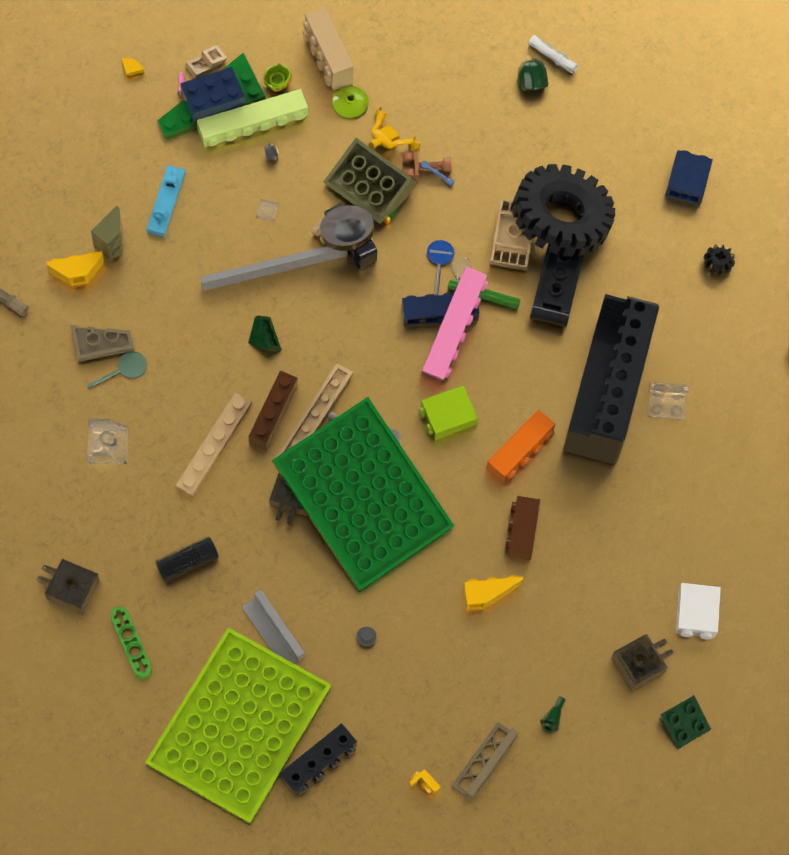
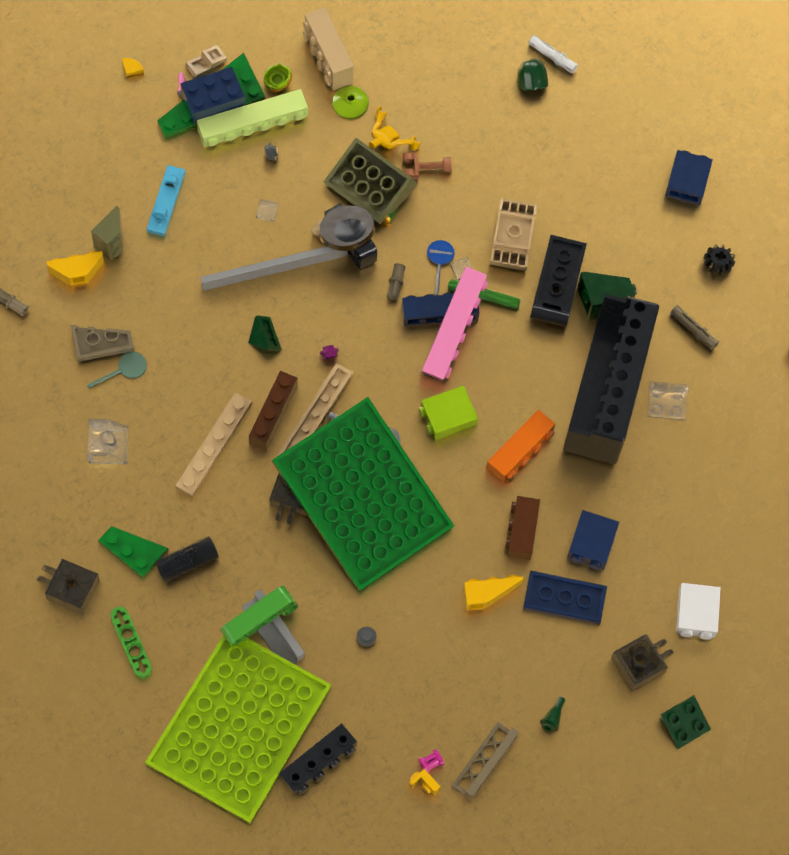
medium blue hinge [421,161,454,185] -> none
black tyre [512,164,616,256] -> none
none -> green wing [98,526,169,579]
none -> bright green beam [220,586,298,647]
none -> magenta plate [320,345,339,359]
none -> dark tan axle [387,263,406,300]
none -> dark pink bush [418,749,444,773]
none -> dark blue tile [523,570,607,625]
none -> dark blue brick [567,510,619,570]
none -> dark green slope [577,272,637,321]
none -> dark tan pin [670,305,719,351]

